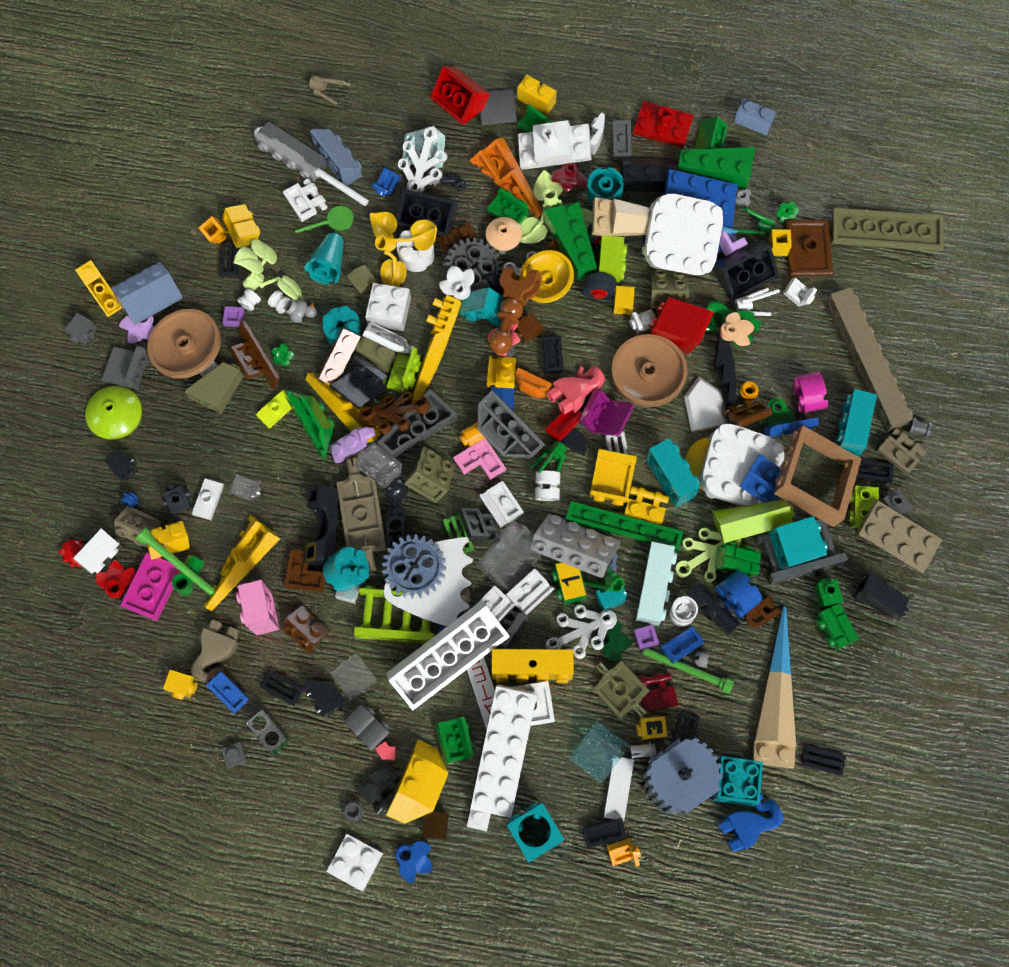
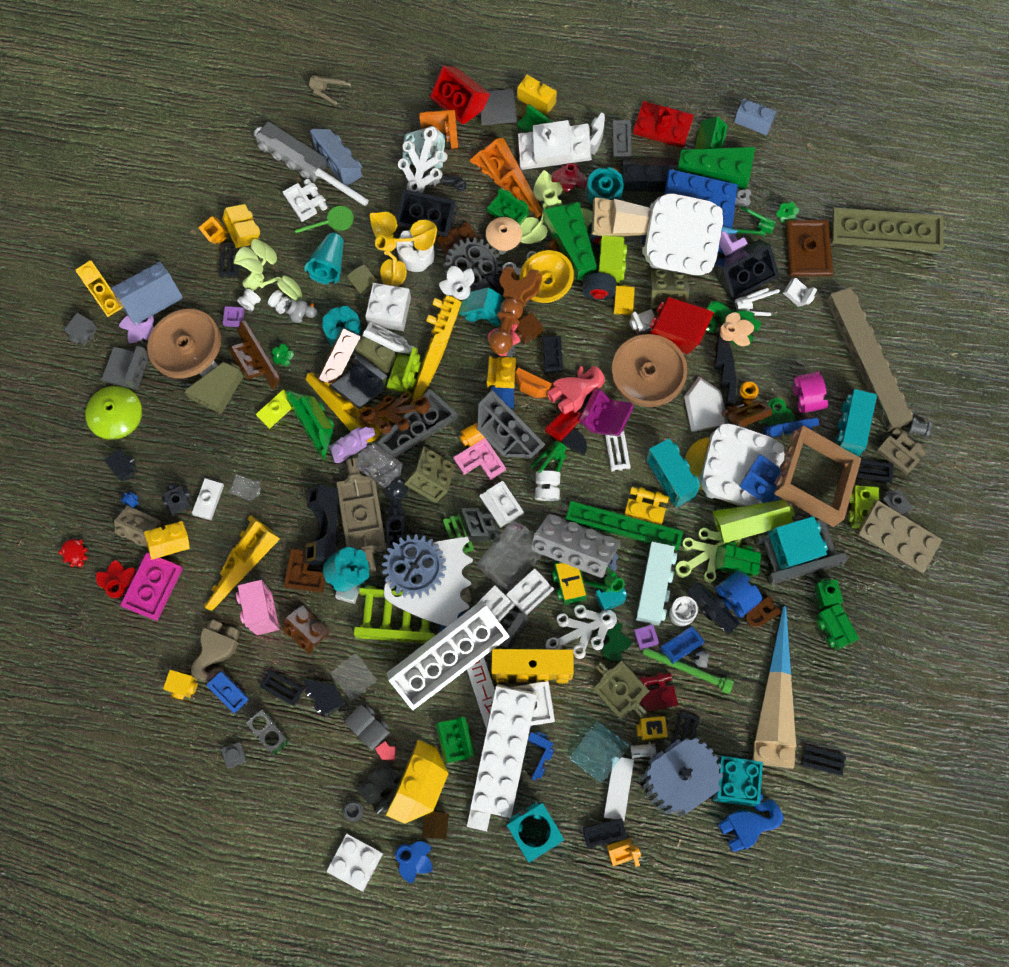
white brick [74,529,119,575] -> none
bright green piece [135,527,215,595] -> none
green piece [172,555,204,596] -> none
blue bracket [372,167,401,197] -> none
yellow panel [589,449,637,506] -> none
yellow brick [768,230,791,256] -> none
black slope [853,573,910,620] -> none
none -> orange bracket [419,110,458,149]
none -> blue bracket [528,731,555,781]

